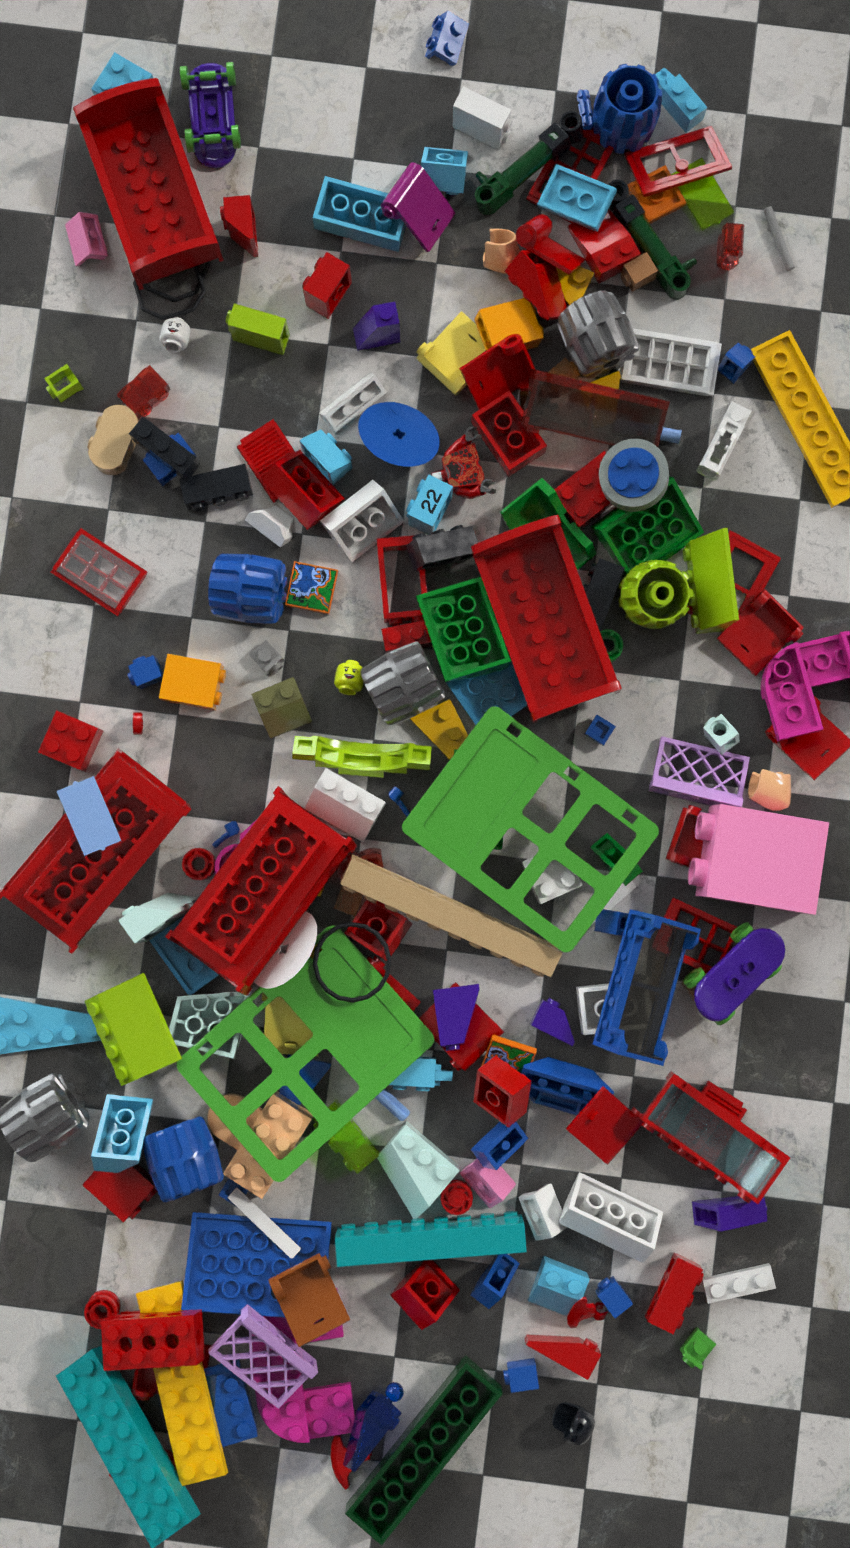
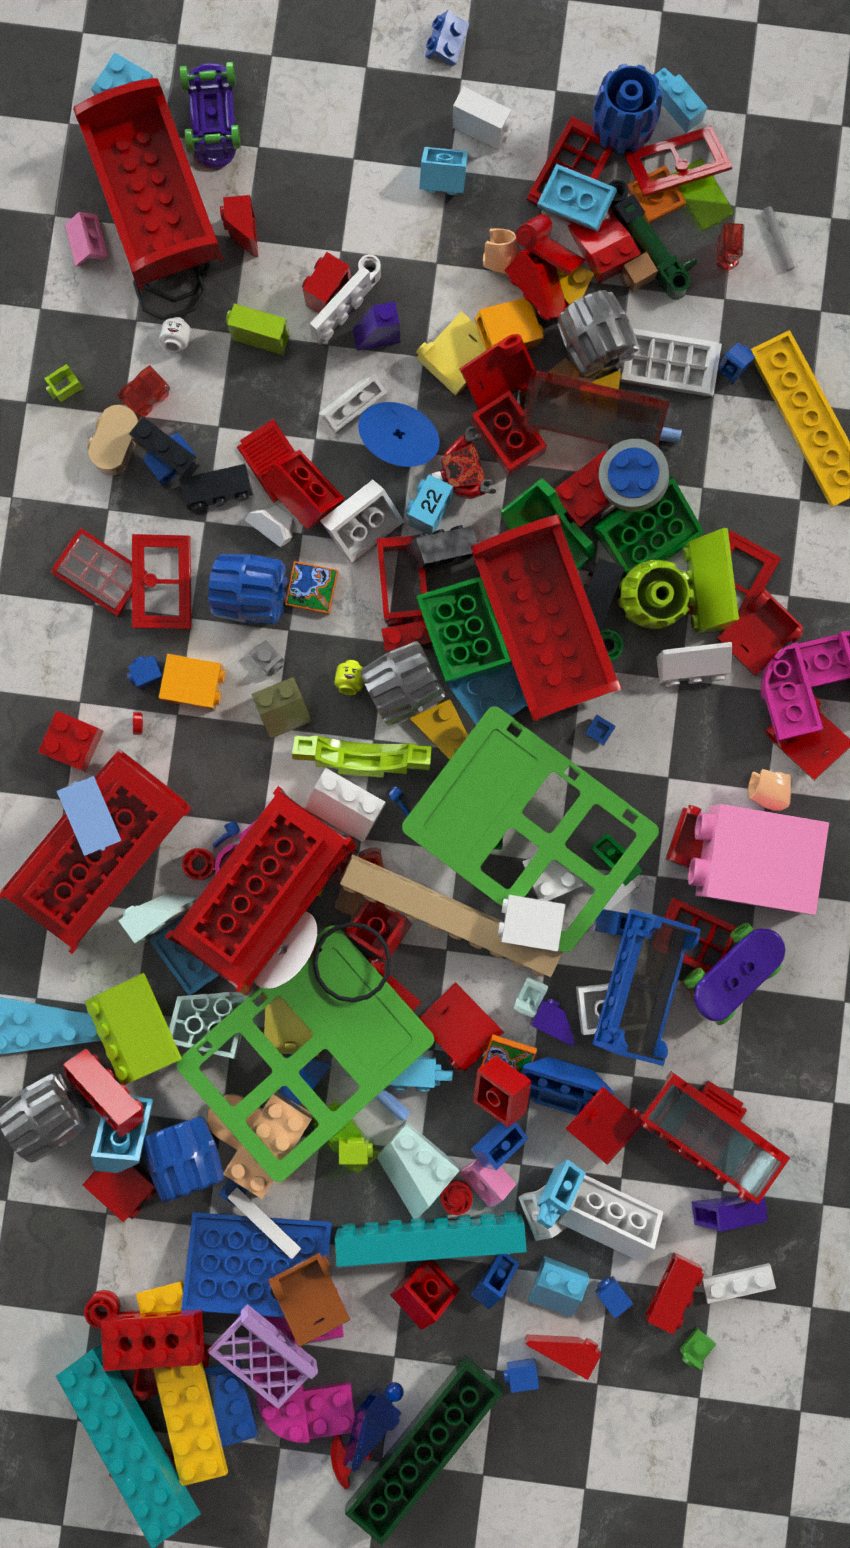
medium azure slope [300,430,353,485] -> none
medium azure brick [312,176,407,252] -> none
magenta door [381,163,455,252] -> none
dark purple slope [433,984,480,1051] -> none
dark green piece [475,111,584,215] -> none
black helmet [552,1402,595,1446] -> none
red piece [567,1296,608,1328] -> none
blue axle [577,89,593,131] -> none
lavender fence [648,736,750,807] -> none
white plate [696,401,751,481] -> none
light aqua brick [703,714,740,755] -> none
none -> brick [63,1049,144,1137]
none -> red door [132,534,192,629]
none -> white hinge [310,254,381,345]
none -> lime window [339,1137,373,1164]
none -> white brick [497,895,565,951]
none -> light aqua bracket [513,976,548,1018]
none -> medium azure hinge [537,1159,586,1229]
none -> white slope [656,642,732,686]

